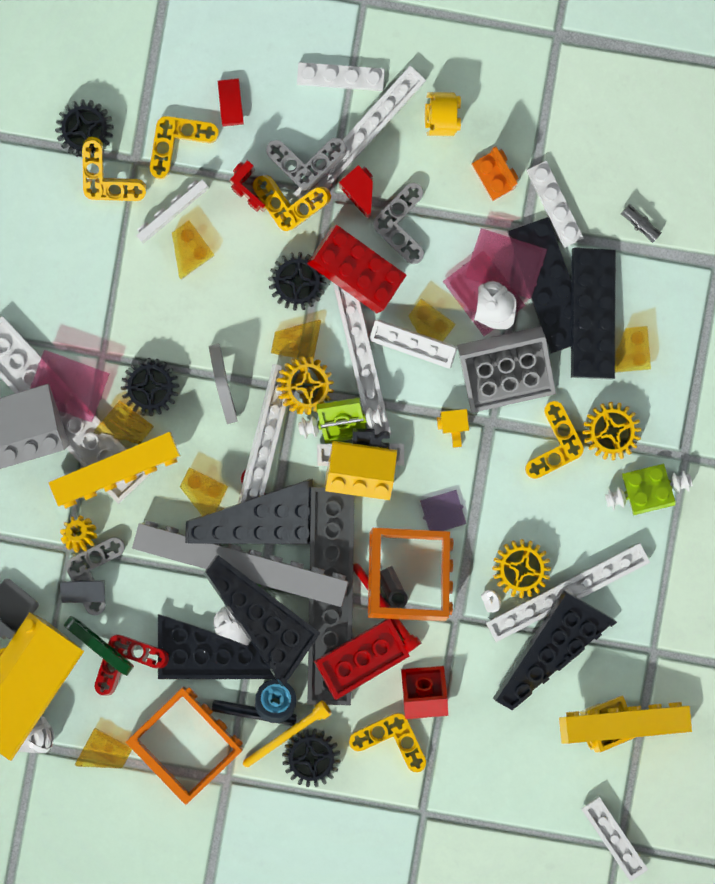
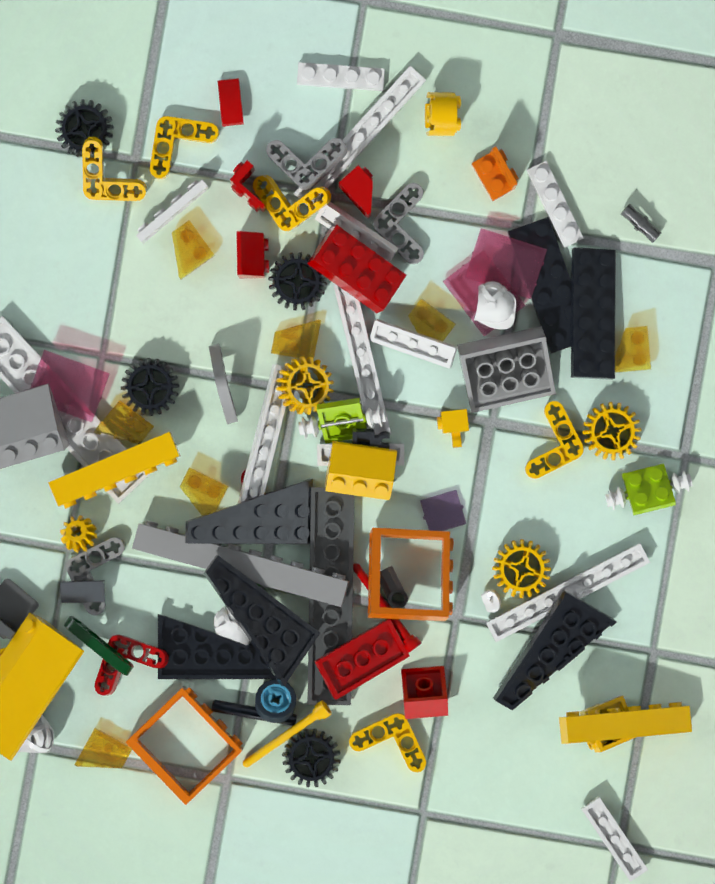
none -> red slope [236,231,269,279]
none -> white plate [315,202,399,262]

